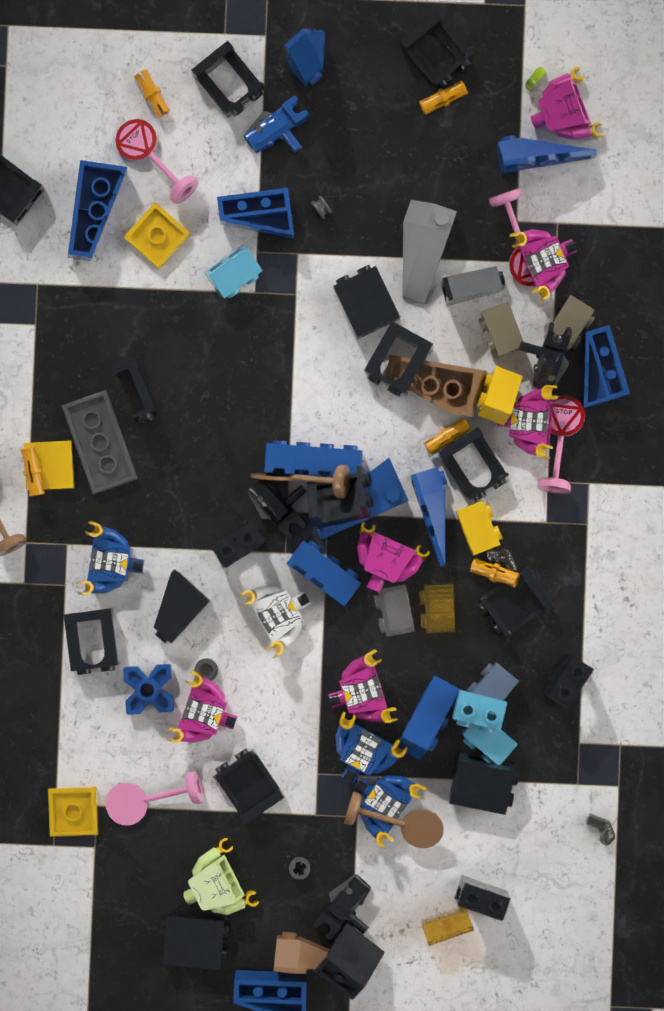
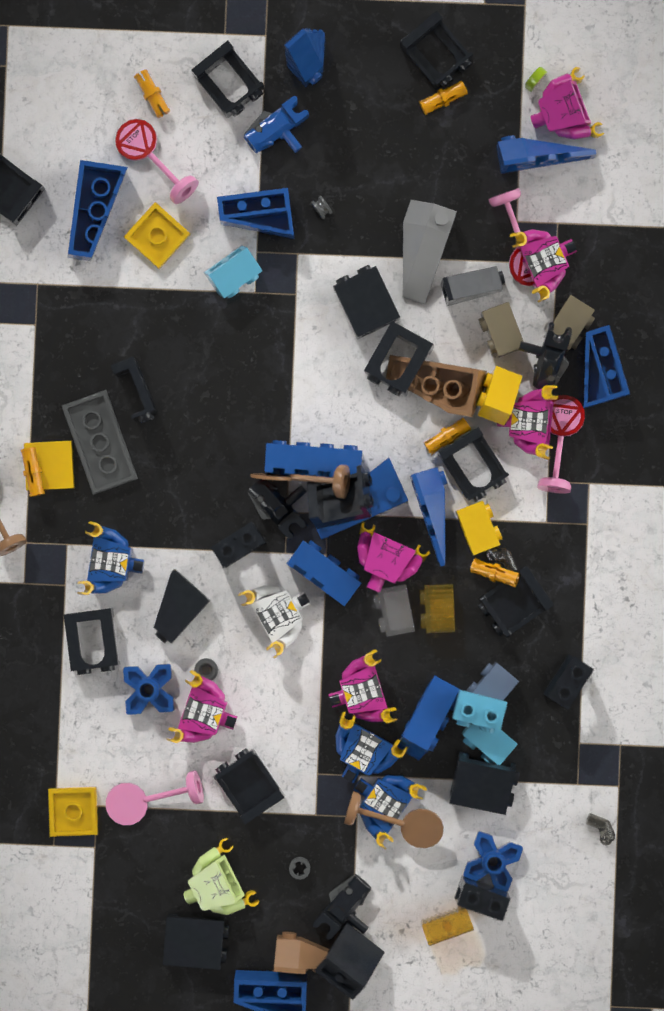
none -> blue plant [463,831,523,892]

